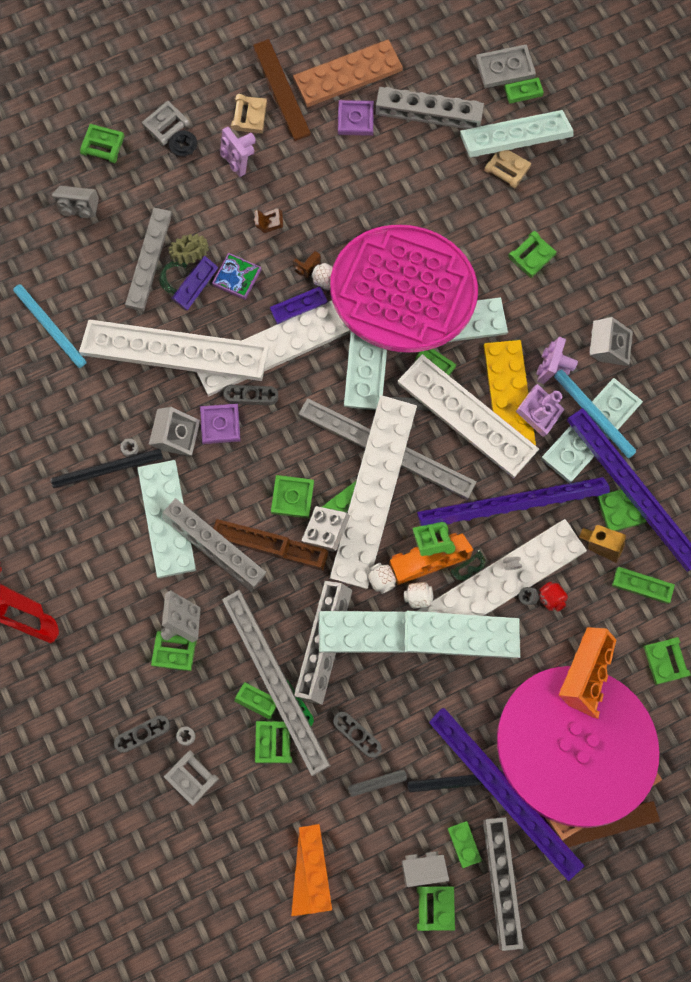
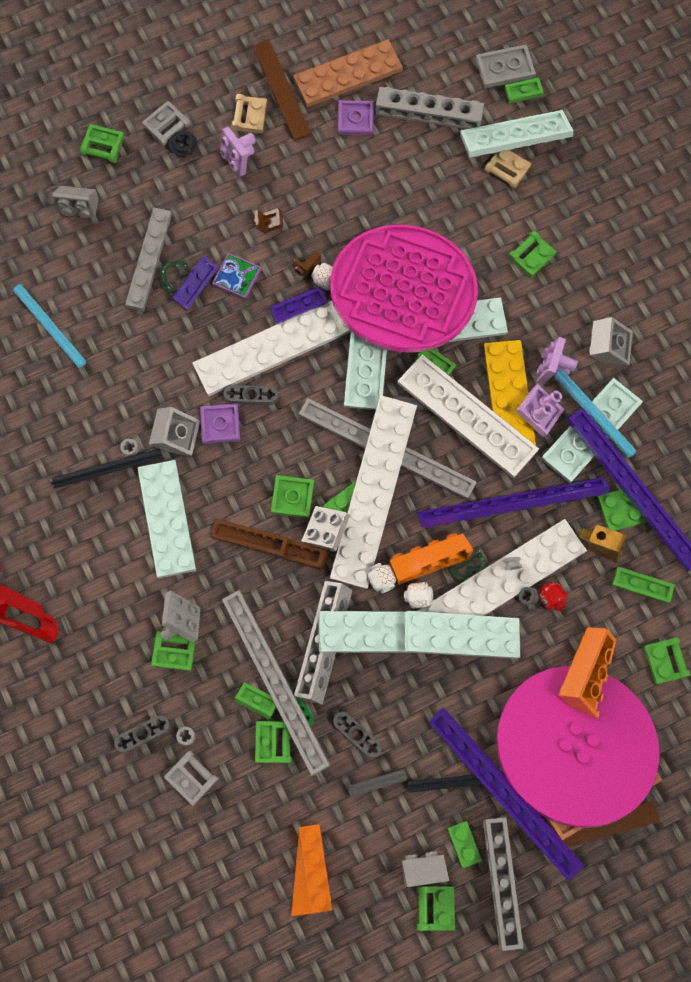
white plate [79,320,270,381] -> none
light grey brick [162,498,266,592] -> none
olive gear [169,234,209,264] -> none
bright green plate [413,522,456,556] -> none

